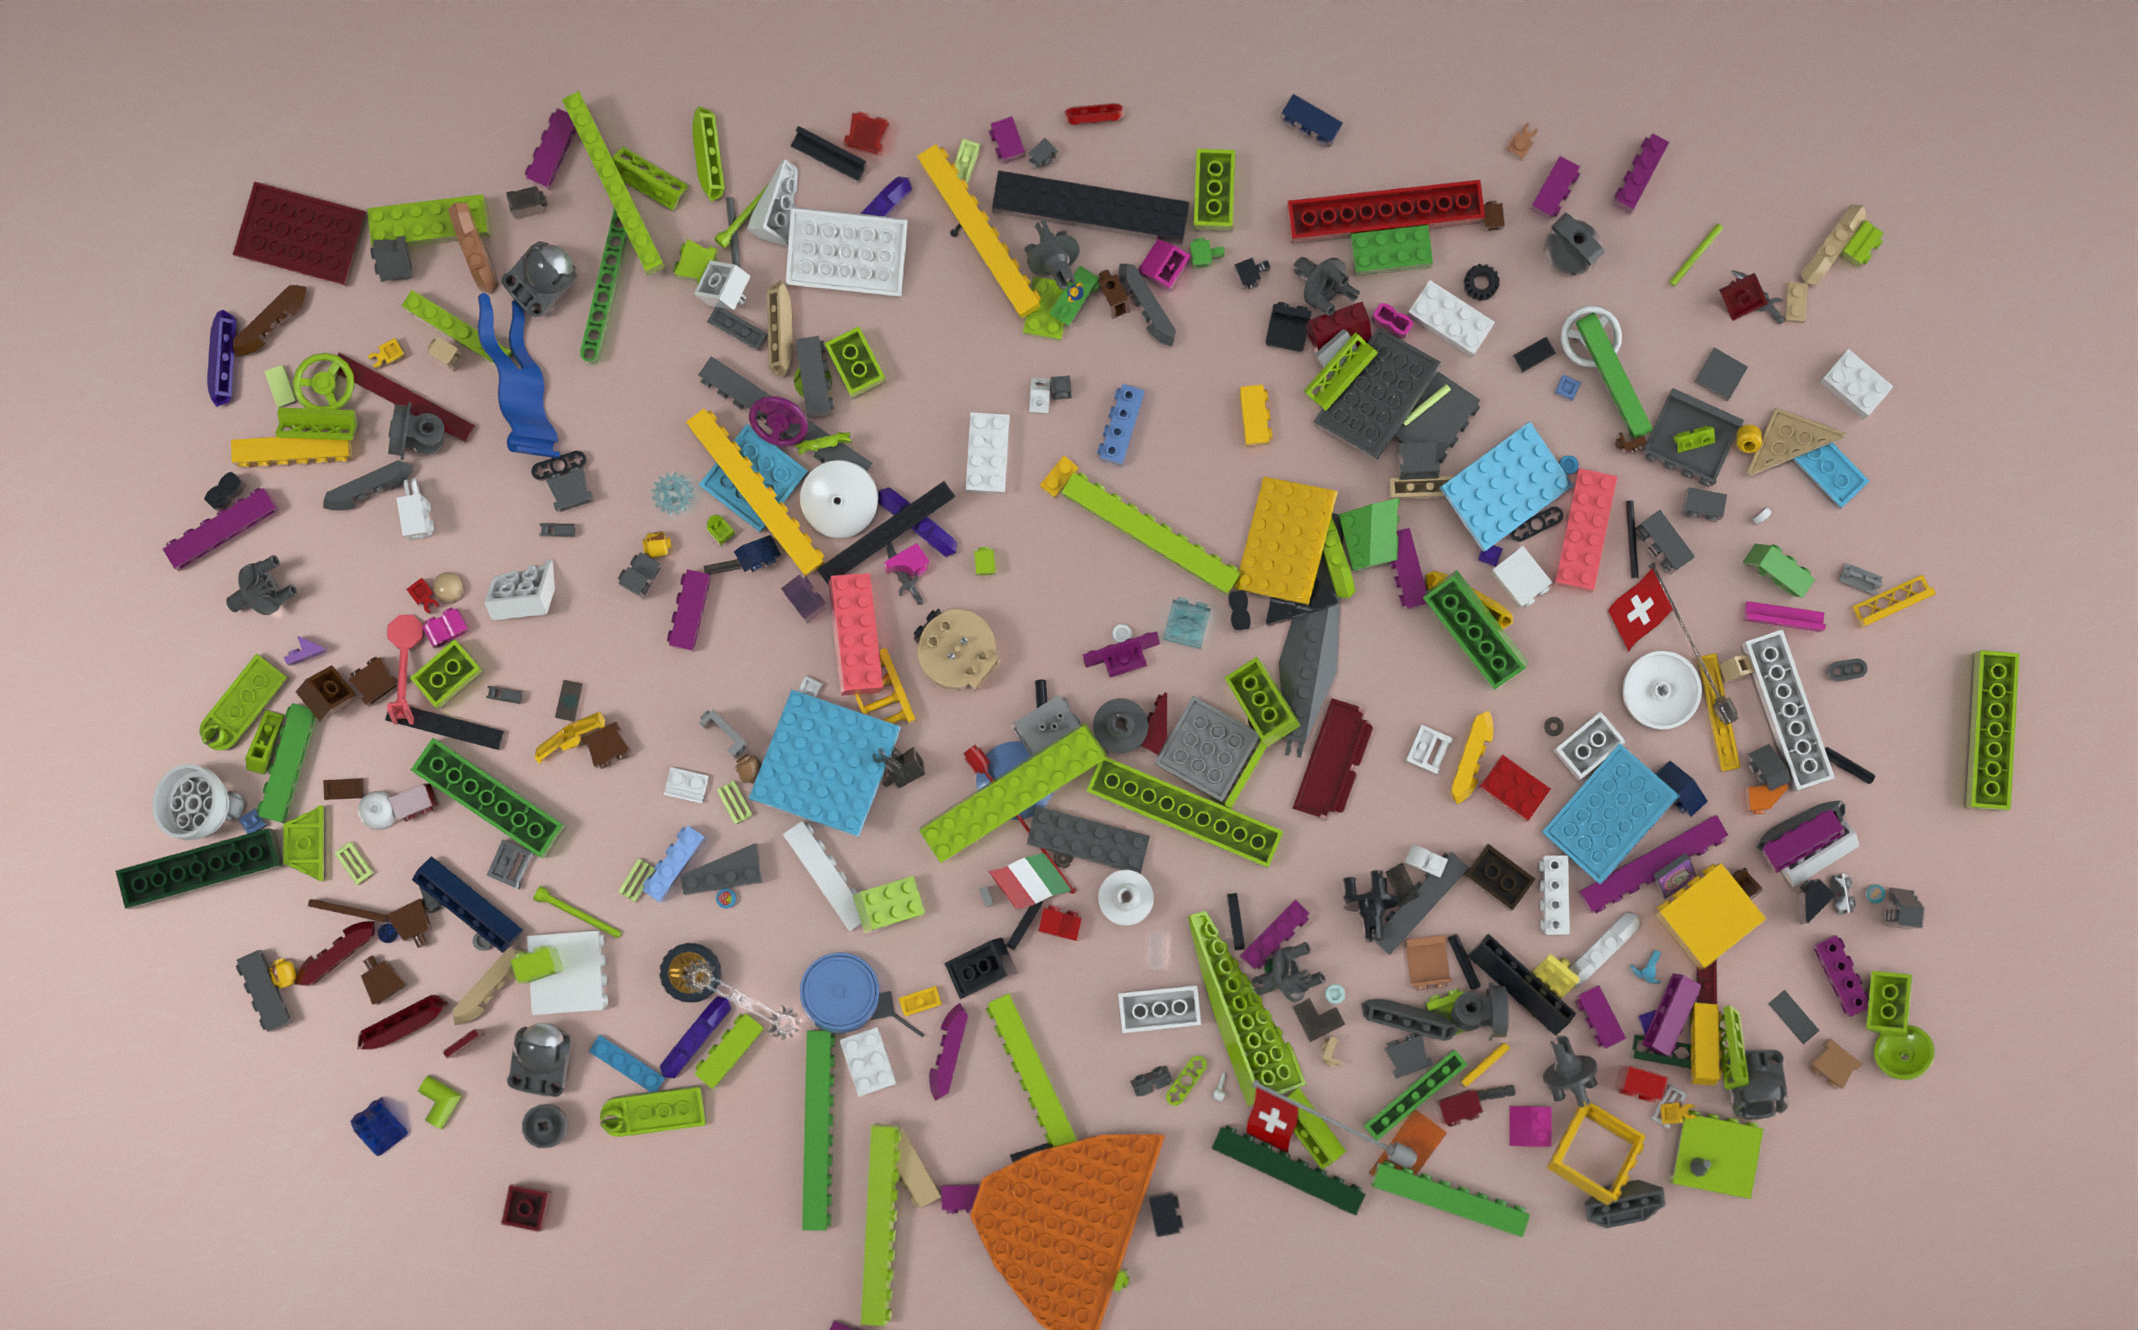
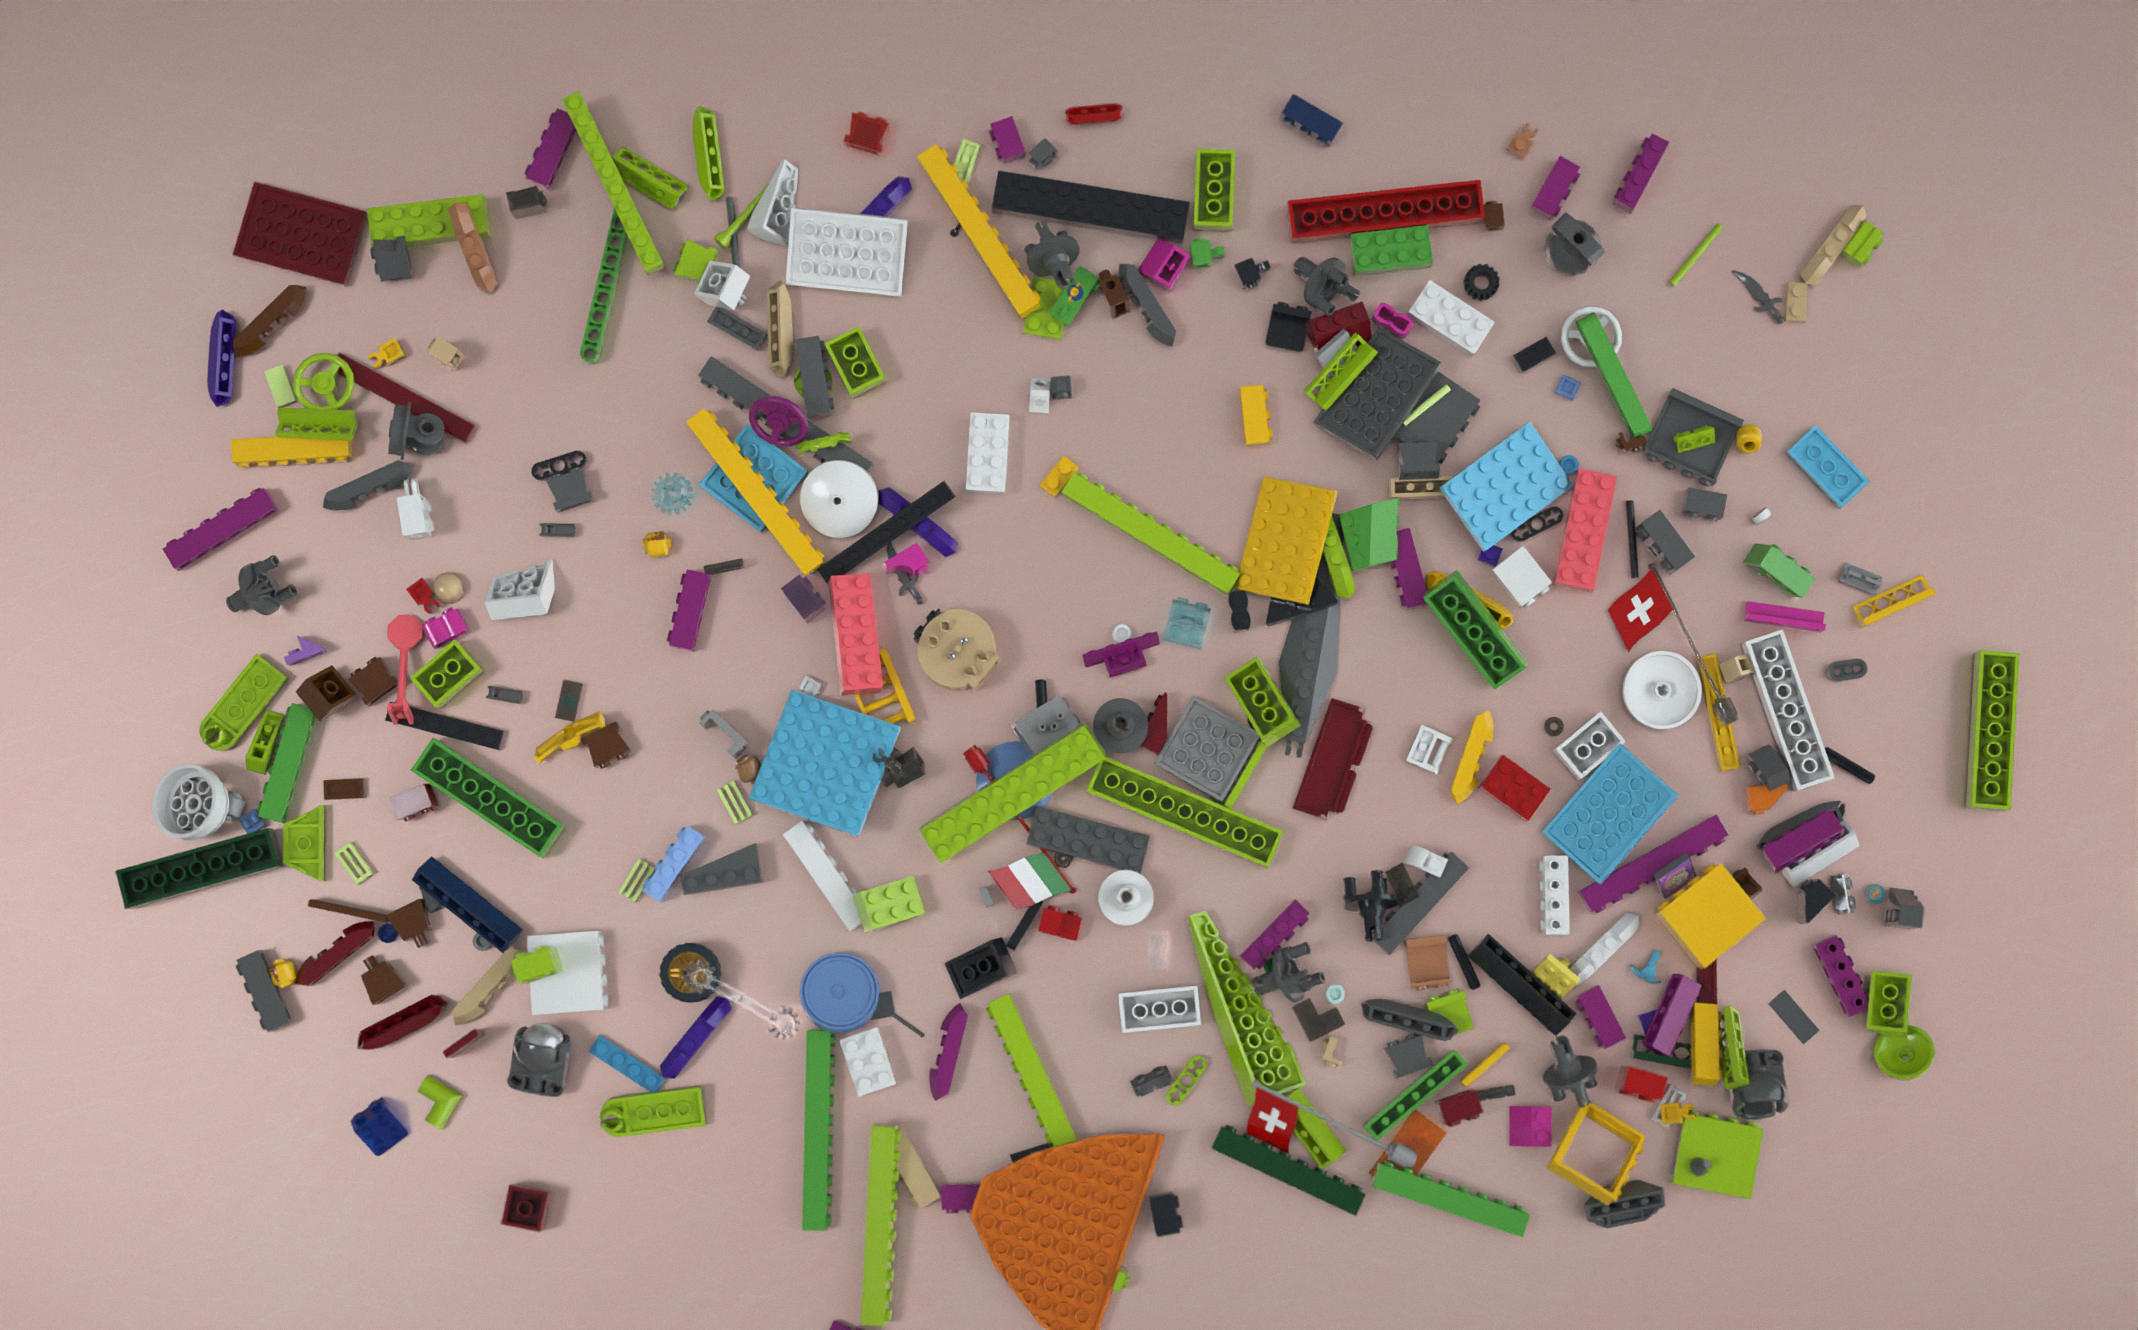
black brick [204,472,246,512] -> none
white cylinder [358,791,396,830] -> none
lime brick [401,290,513,366] -> none
blue flag [478,293,560,458] -> none
flat silver plate [487,839,535,890] -> none
dark grey piece [502,241,577,317] -> none
dark grey wheel [522,1104,569,1148] -> none
lime piece [533,886,621,938] -> none
dark grey brick [618,552,662,599] -> none
white plate [664,767,709,804] -> none
lime brick [694,1013,765,1089] -> none
lime plate [706,515,735,546] -> none
tile [716,889,736,909] -> none
dark blue brick [734,535,781,573] -> none
black fence [790,126,868,183] -> none
yellow plate [898,986,942,1017] -> none
lime brick [974,547,996,576] -> none
medium blue brick [1097,384,1145,467] -> none
white hand [1213,1073,1227,1102] -> none
black beam [1227,893,1245,951] -> none
dark grey piece [1451,983,1509,1040] -> none
dark brown brick [1463,844,1536,911] -> none
dark blue brick [1656,761,1708,817] -> none
dark grey tile [1694,347,1748,401] -> none
dark red tile [1719,272,1768,321] -> none
tan tile [1747,408,1846,476] -> none
medium nougat hips [1808,1039,1862,1089] -> none
white brick [1820,349,1894,419] -> none

